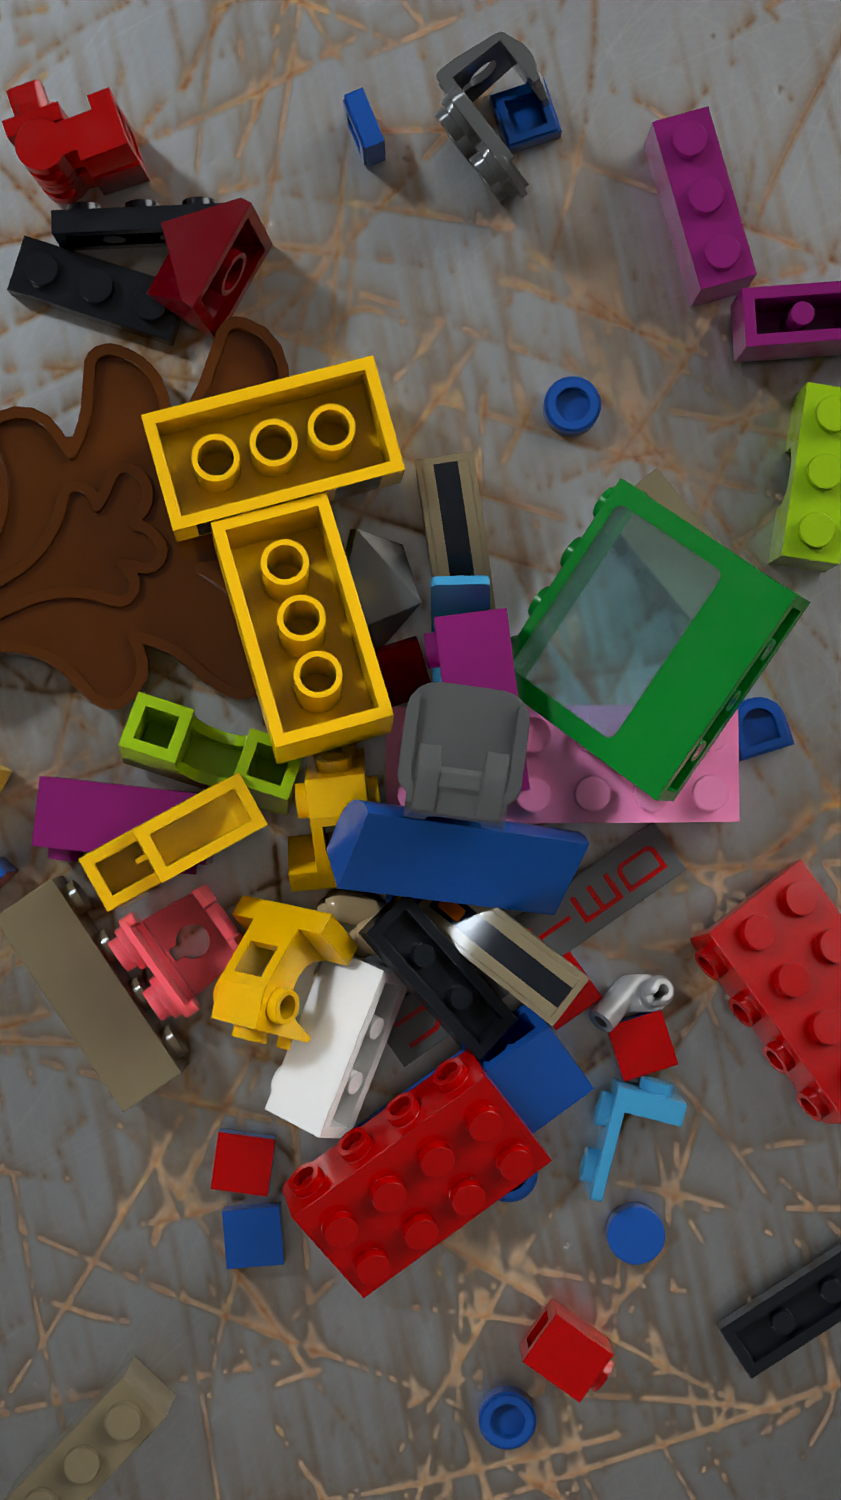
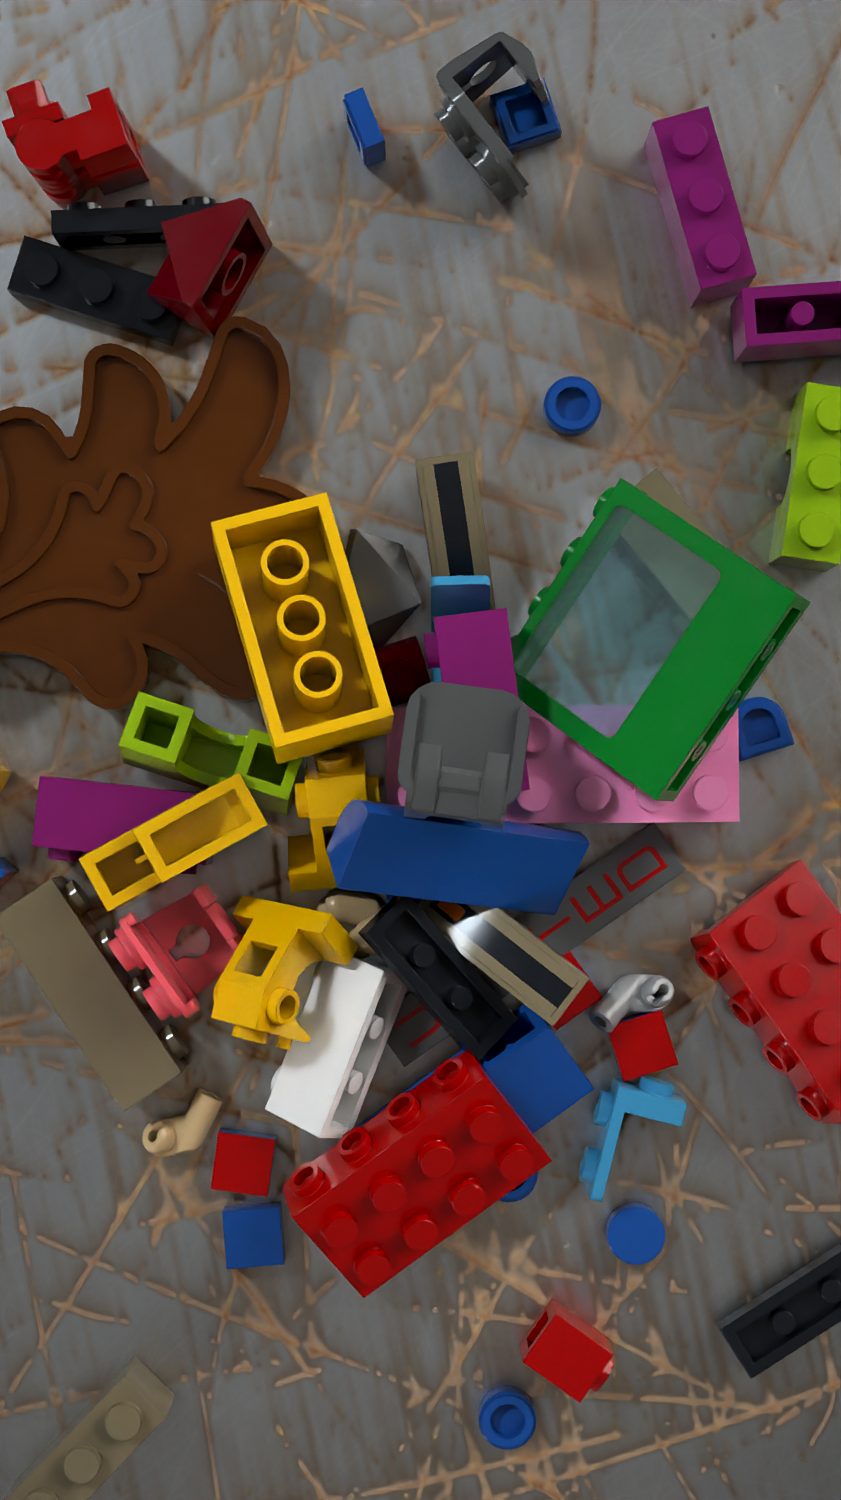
yellow brick [141,355,405,542] -> none
none -> tan arm [142,1088,223,1157]

